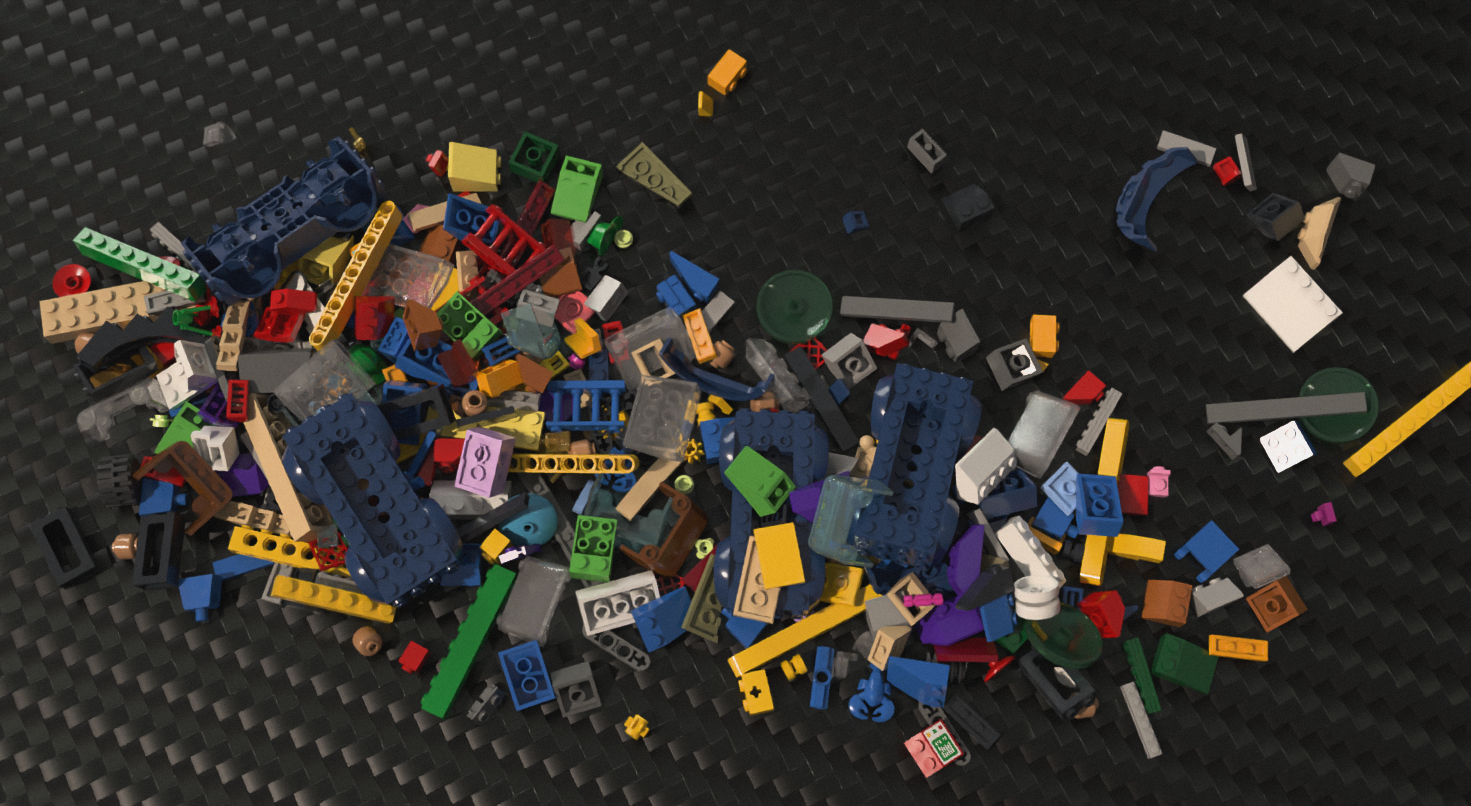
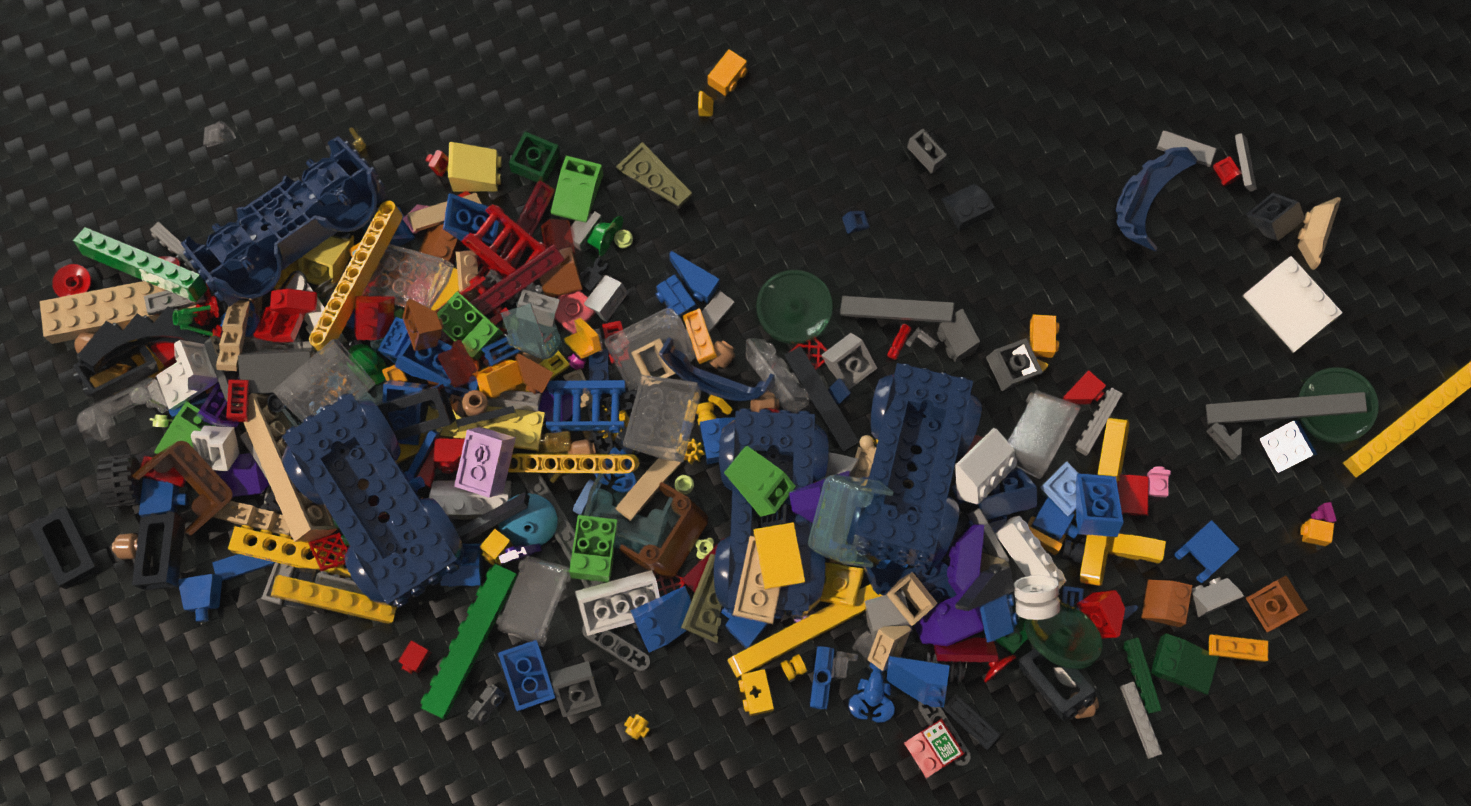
clear light blue slope [317,523,338,548] -> none
medium nougat head [352,627,382,656] -> none
slope [863,324,910,356] -> none
dark pink axle [904,593,943,607] -> none
clear plate [1233,544,1290,589] -> none
dark grey slope [1326,153,1375,199] -> none
none -> light orange brick [1301,519,1334,546]

